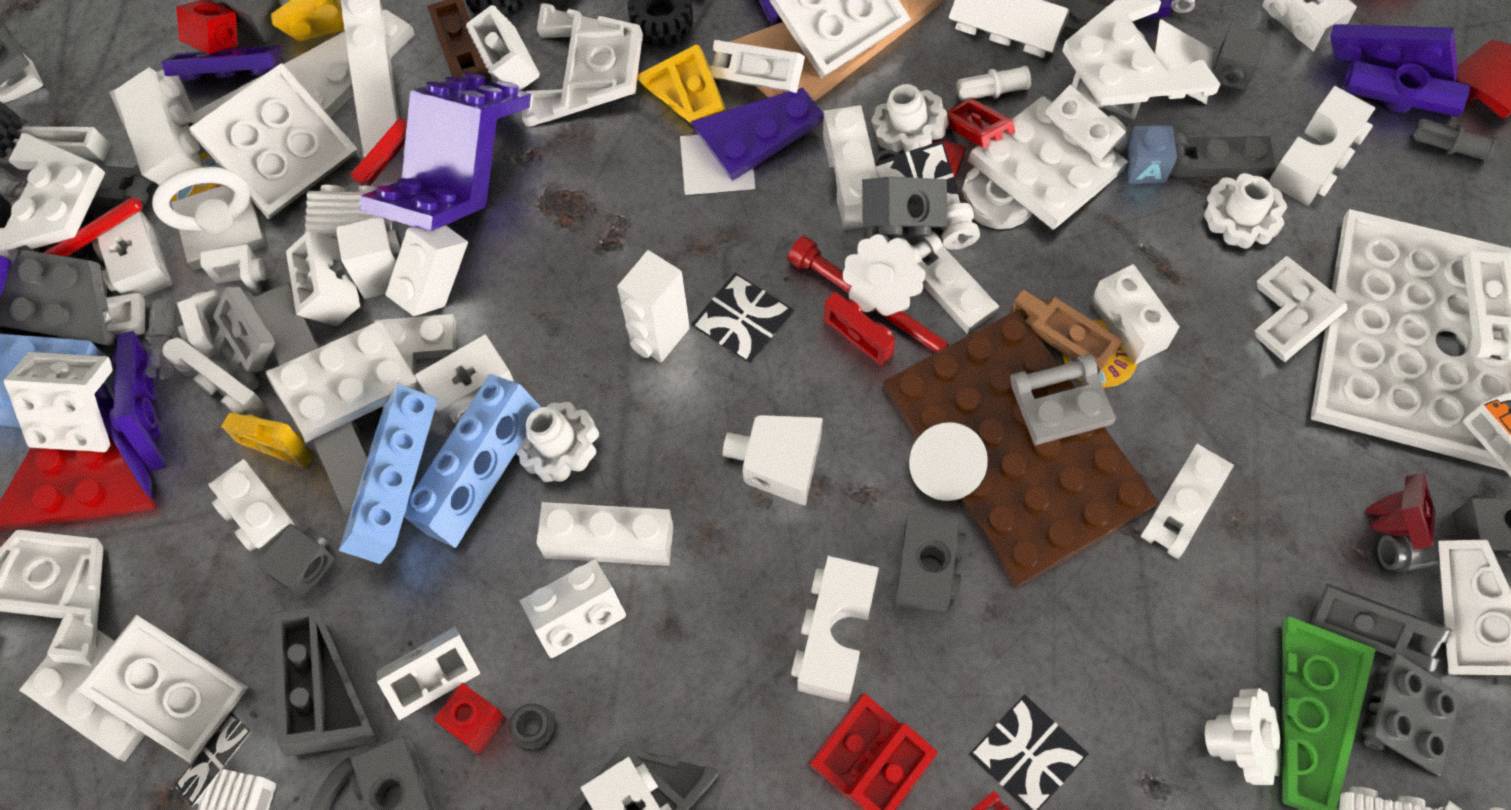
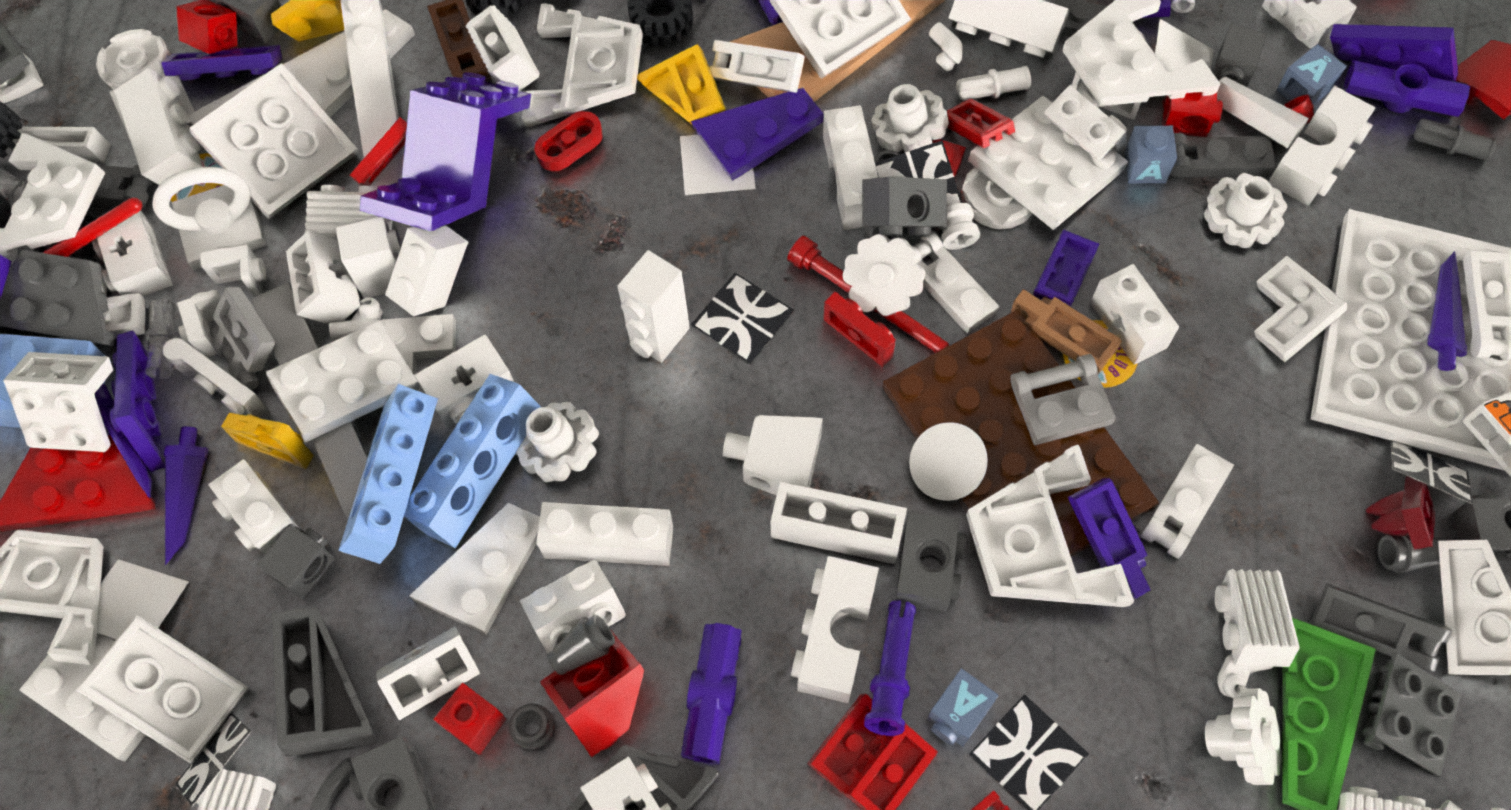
none -> white tile [96,29,171,90]
none -> white sticker [97,559,189,640]
none -> dark purple bar [164,426,208,565]
none -> white arm [329,297,383,342]
none -> white wing [409,503,540,635]
none -> red plate [534,111,603,171]
none -> red slope [540,630,644,757]
none -> dark grey cone [547,615,615,675]
none -> dark purple piece [681,623,742,764]
none -> white brick [770,482,907,564]
none -> dark purple pin [864,600,916,736]
none -> sand blue brick [927,668,999,747]
none -> white arm [929,22,963,71]
none -> white wing [966,445,1134,607]
none -> dark purple plate [1033,229,1099,307]
none -> dark purple hinge [1068,478,1151,598]
none -> red brick [1162,92,1223,137]
none -> white brick [1215,569,1300,667]
none -> white piece [1217,76,1309,148]
none -> white arm [1217,654,1273,698]
none -> sand blue brick [1276,44,1347,105]
none -> red hinge [1283,95,1315,126]
none -> sticker [1391,441,1473,504]
none -> dark purple bar [1427,251,1467,371]

